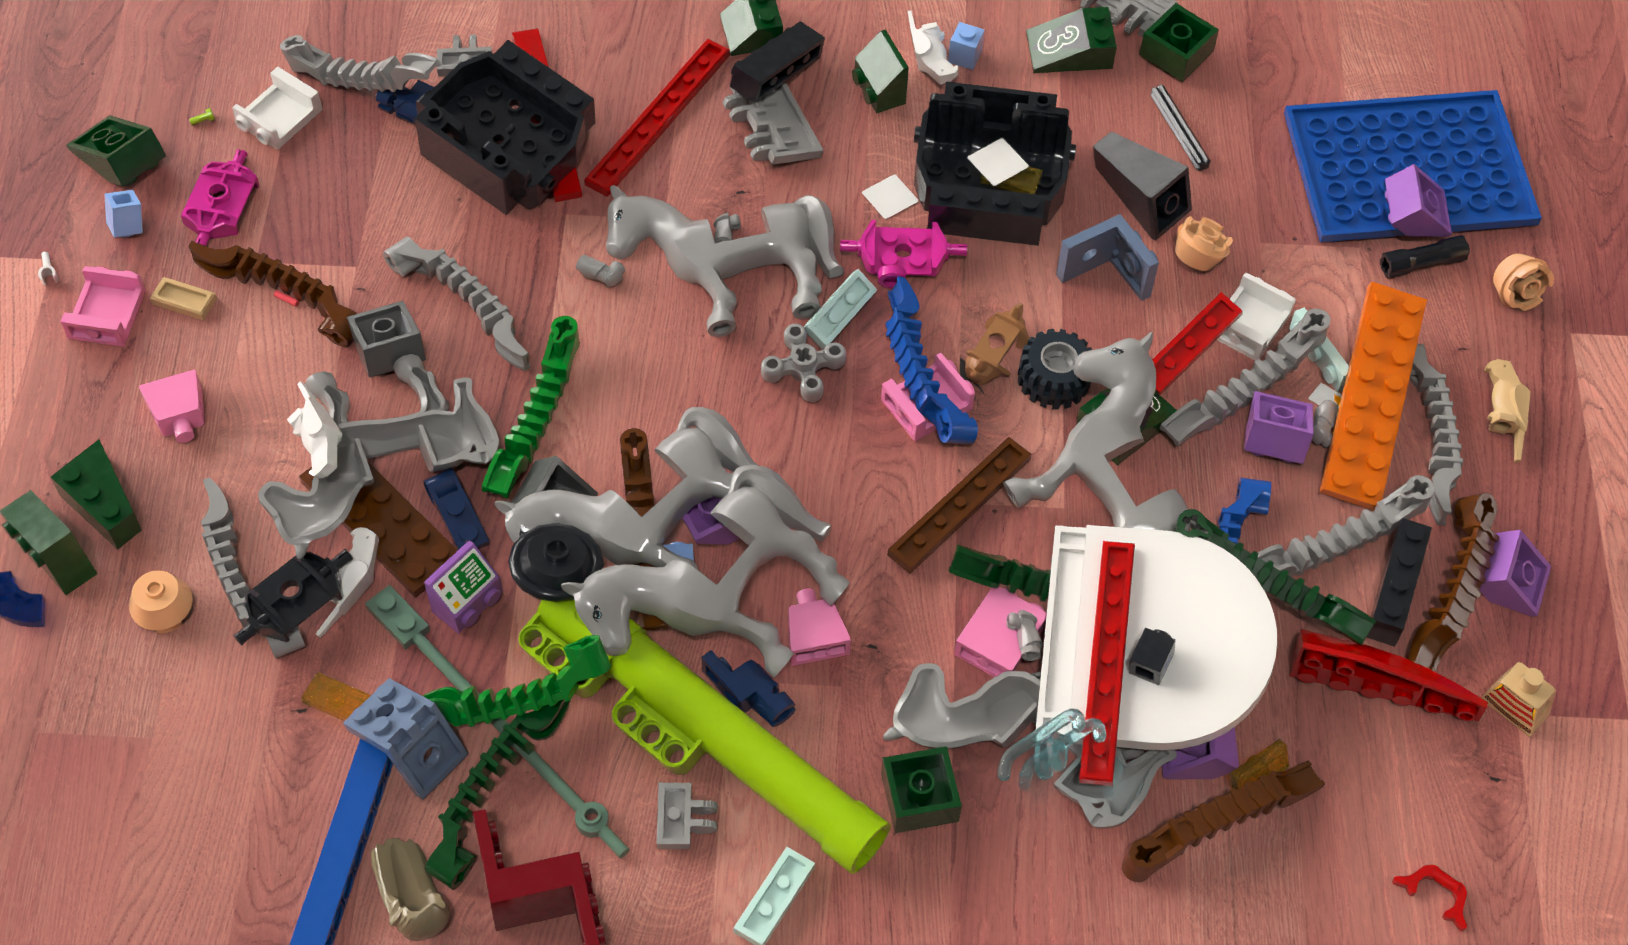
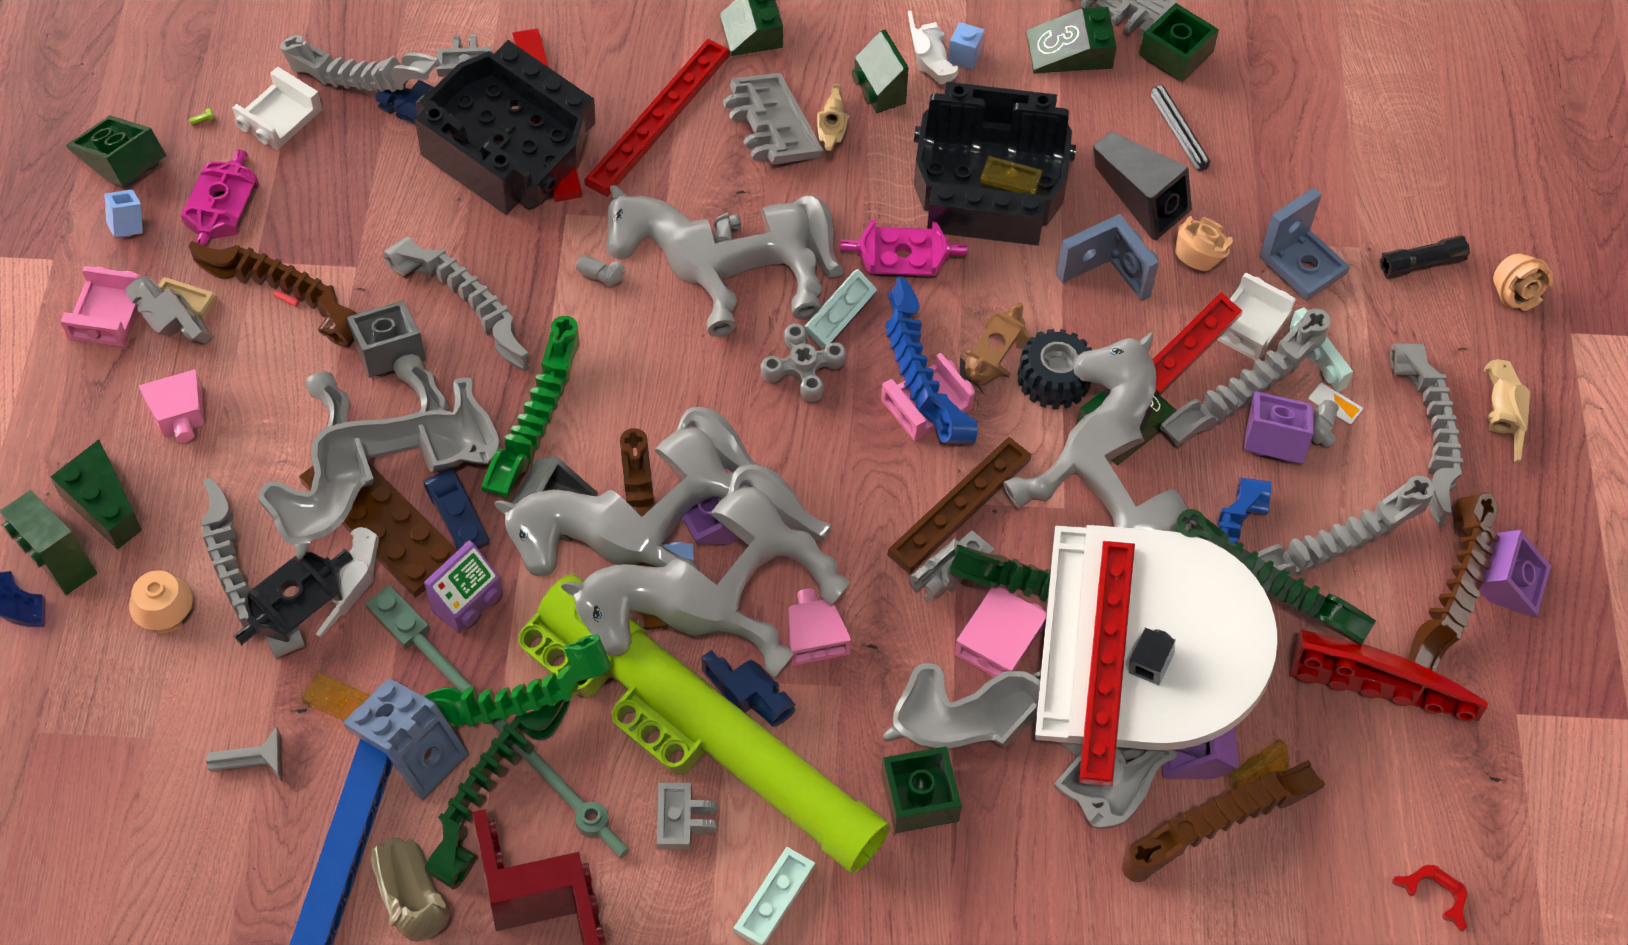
white hand [38,252,59,285] -> none
white animal [287,381,342,478] -> none
black piece [508,523,604,602] -> none
black brick [730,21,825,103] -> none
white sticker [862,174,918,219] -> none
dark pink tile [878,265,906,289] -> none
white sticker [968,138,1029,186] -> none
clear light blue piece [997,708,1106,791] -> none
light grey arm [1006,610,1043,661] -> none
blue plate [1284,90,1542,242] -> none
orange plate [1319,281,1427,511] -> none
black brick [1367,518,1432,647] -> none
medium lavender slope [1385,164,1452,237] -> none
tan torso [1481,662,1556,737] -> none
none -> light grey plate [125,276,213,344]
none -> light grey piece [206,726,281,781]
none -> tan animal [817,84,850,151]
none -> light grey plate [910,530,994,601]
none -> sand blue bracket [1259,188,1350,301]

